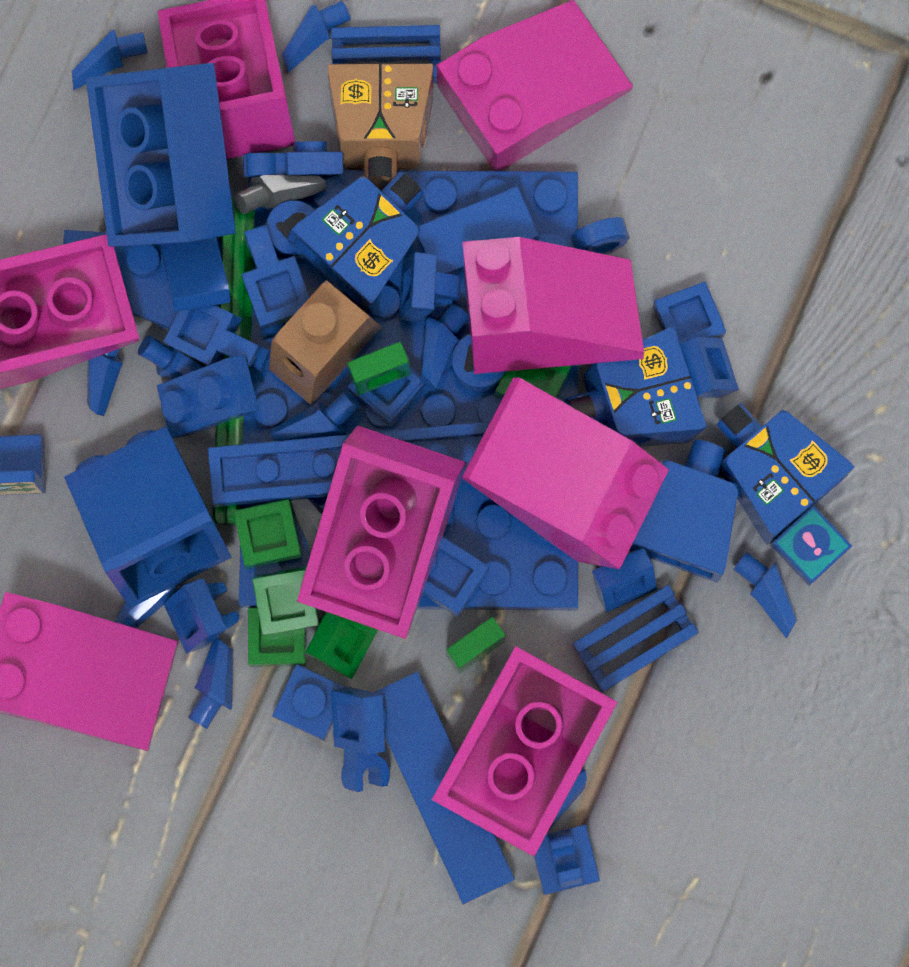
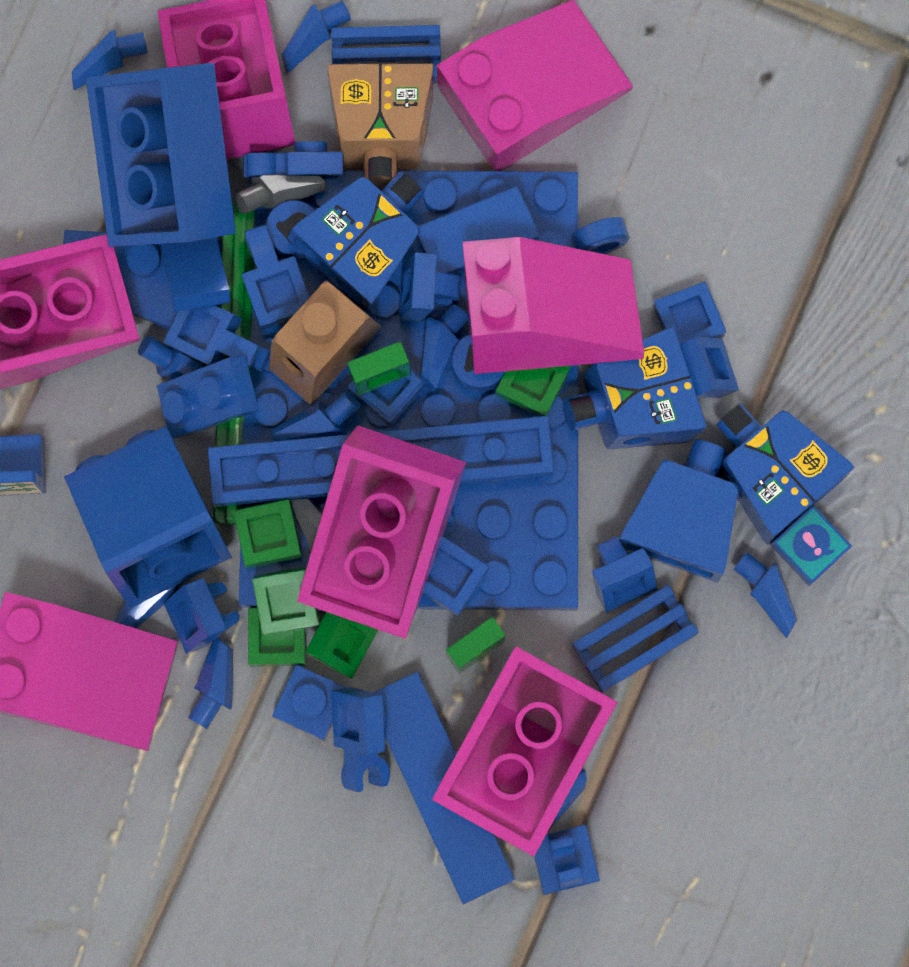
blue bar [87,348,123,416] -> none
dark pink slope [462,378,669,569] -> none

